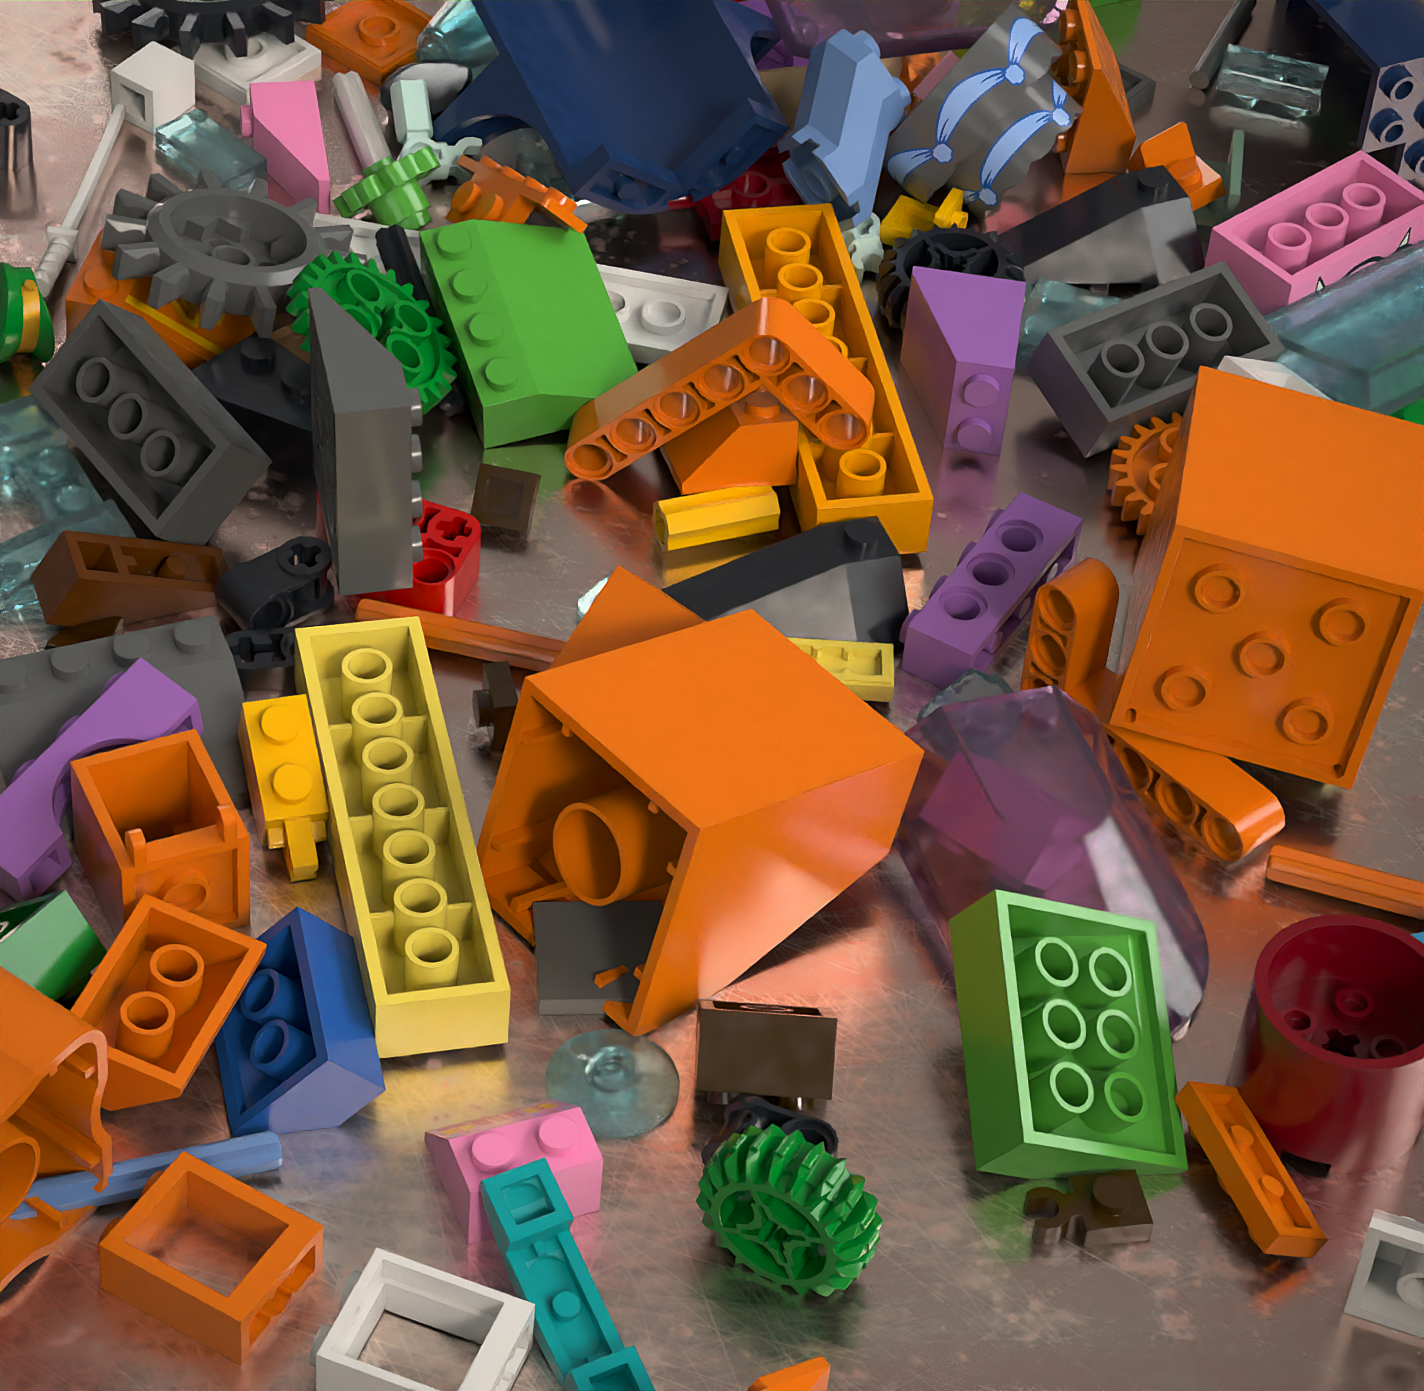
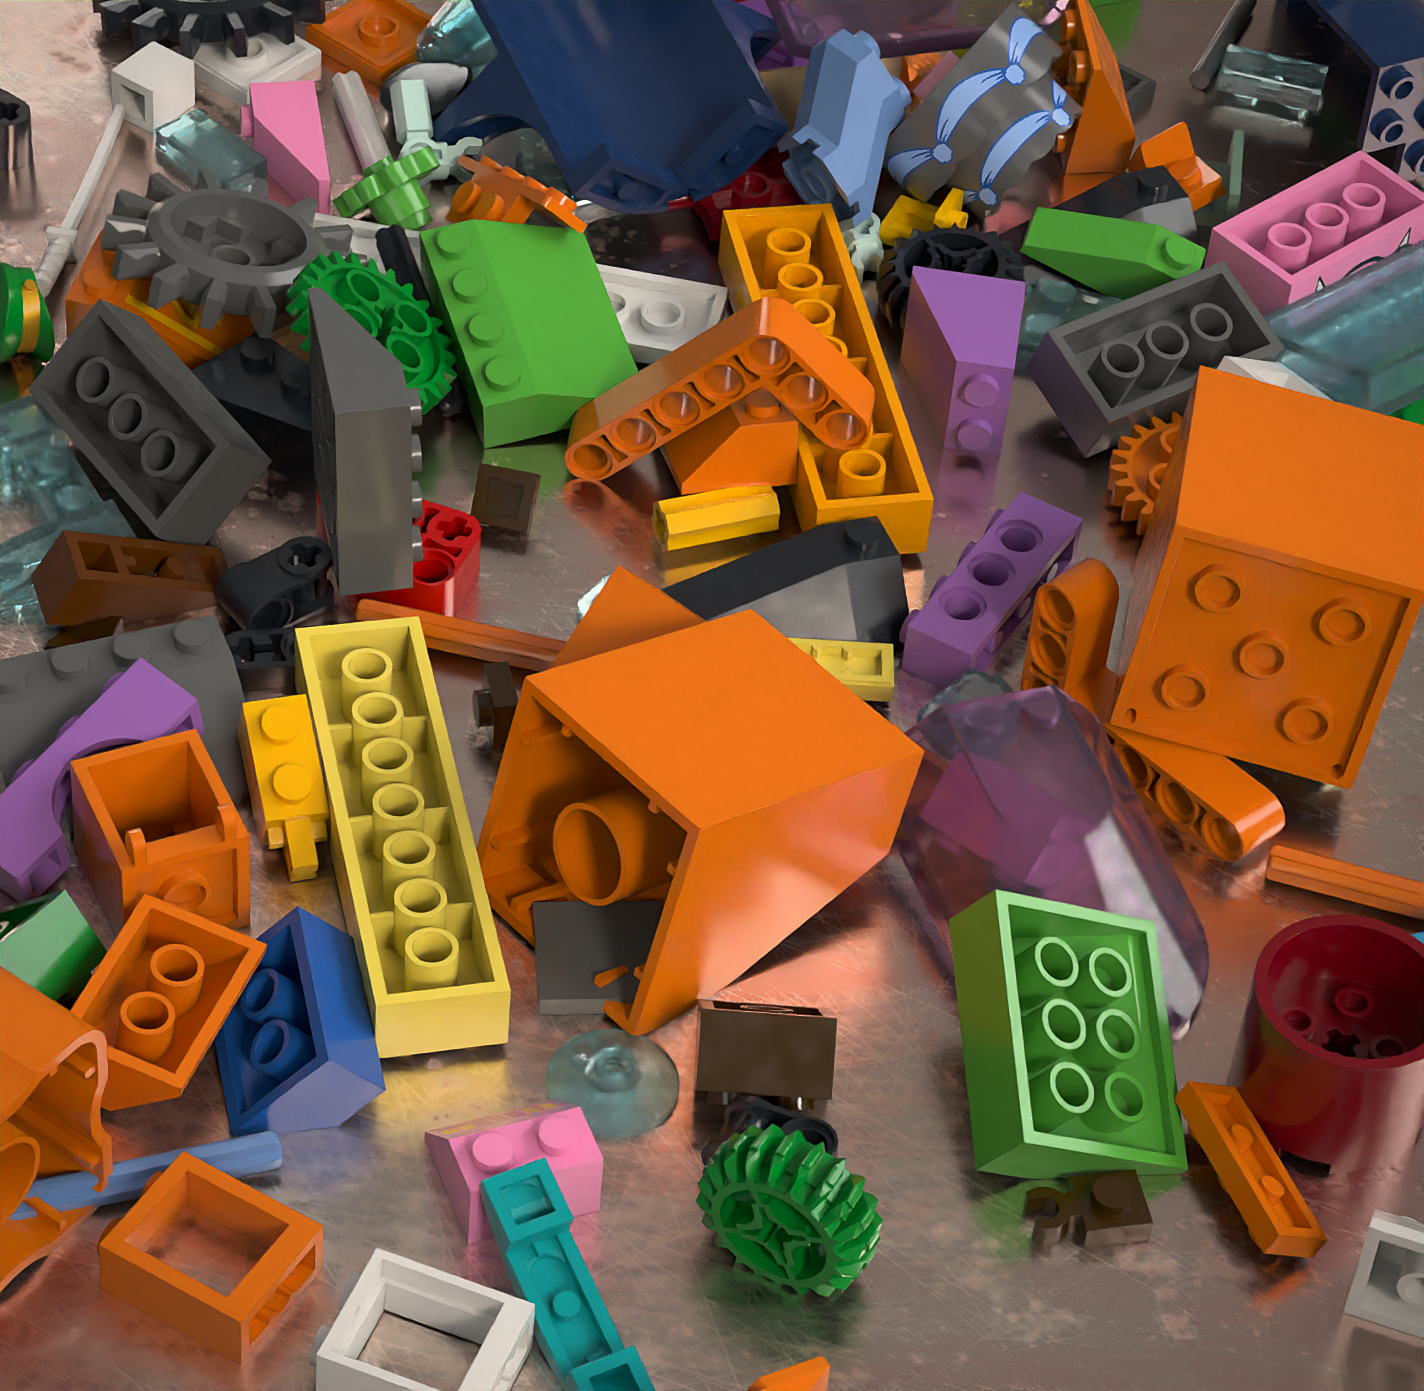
none -> bright green slope [1020,207,1206,302]

